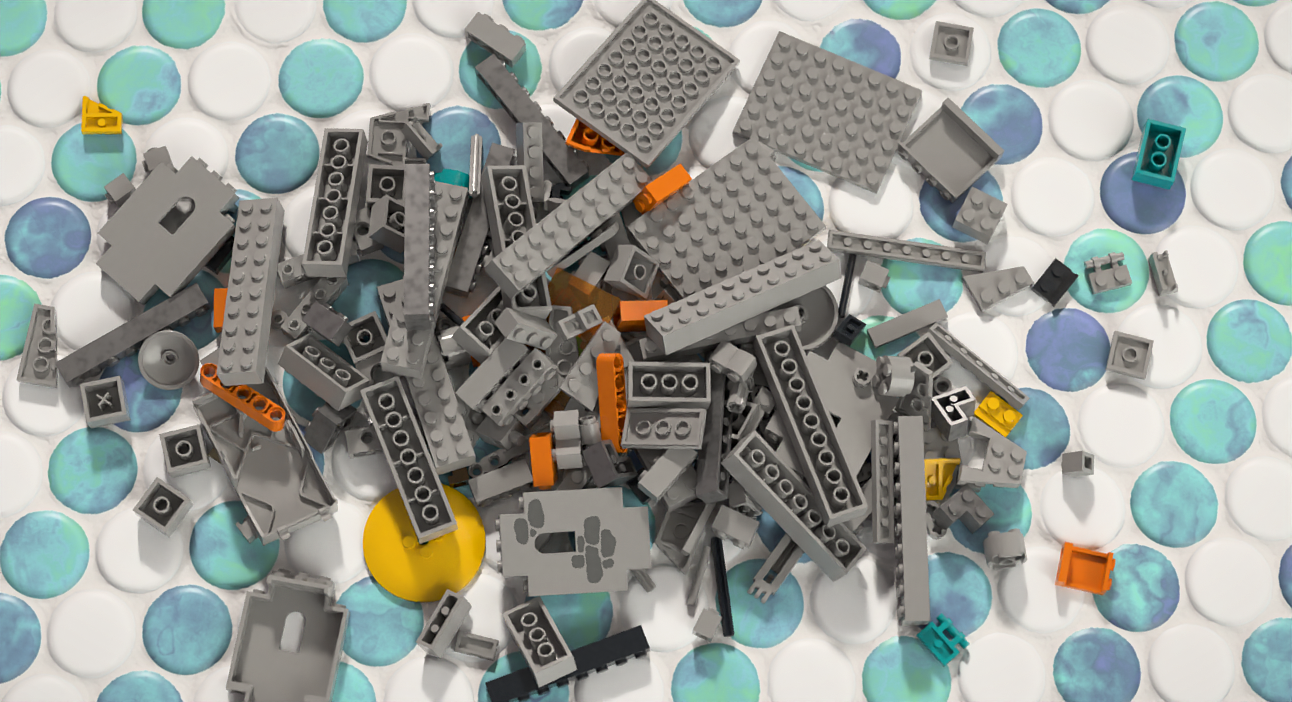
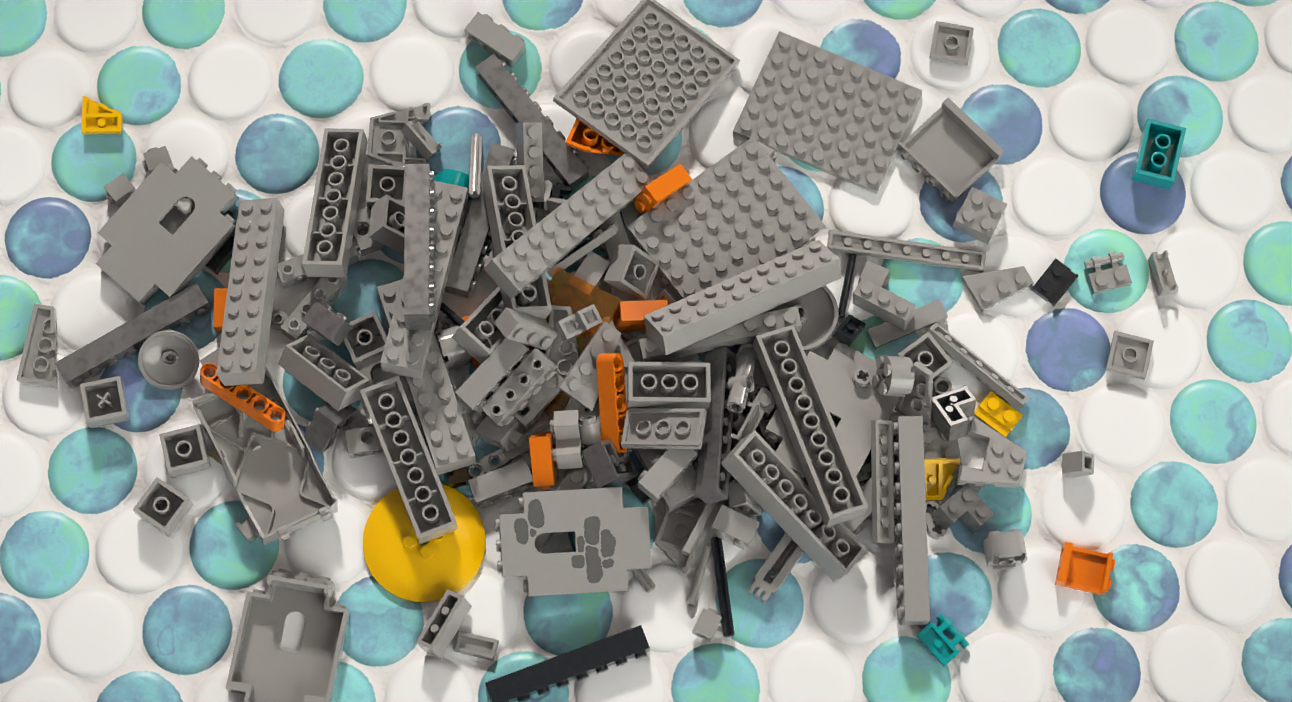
light grey brick [502,596,577,687] -> none
light grey brick [709,341,757,383] -> none
none -> light grey brick [852,278,915,331]

